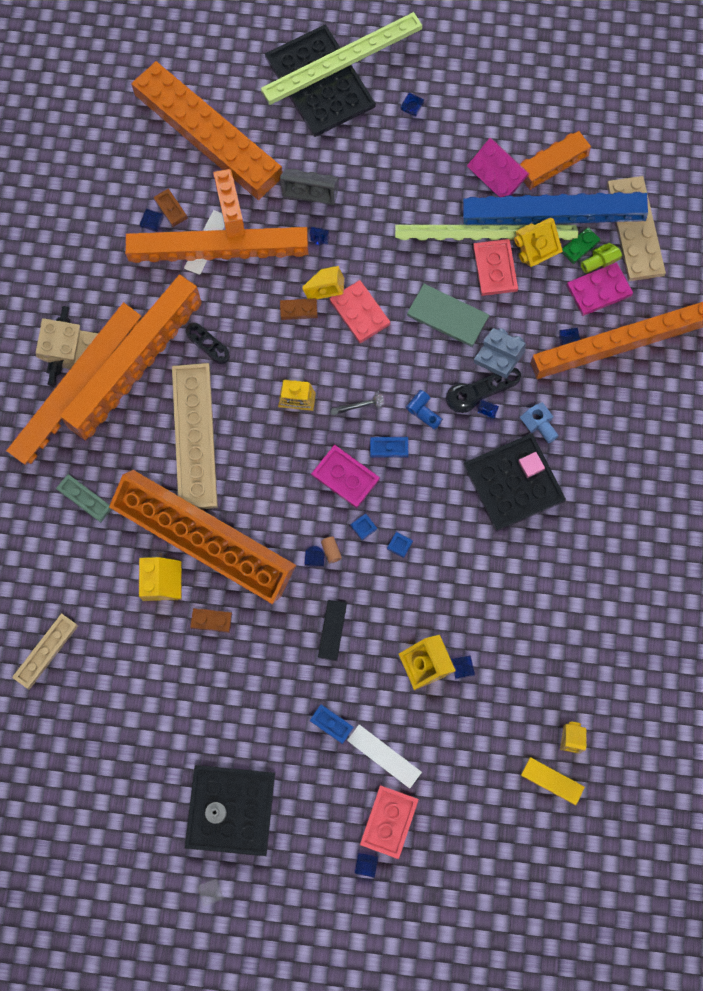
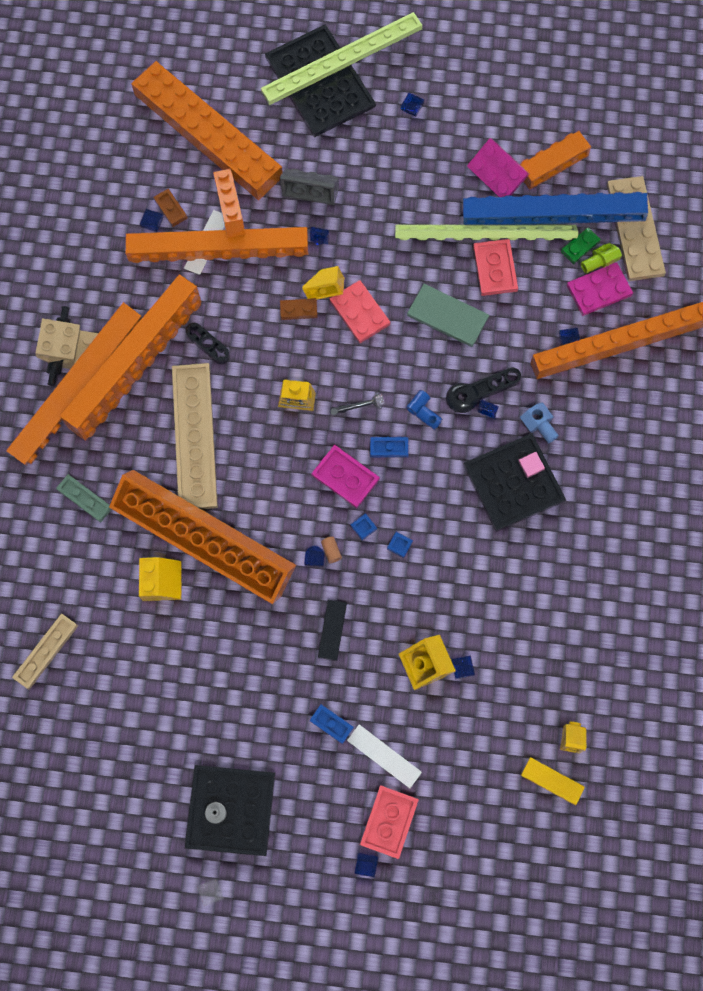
dark orange plate [190,608,232,633] -> none
sand blue plate [474,328,525,379] -> none
yellow plate [514,217,563,267] -> none

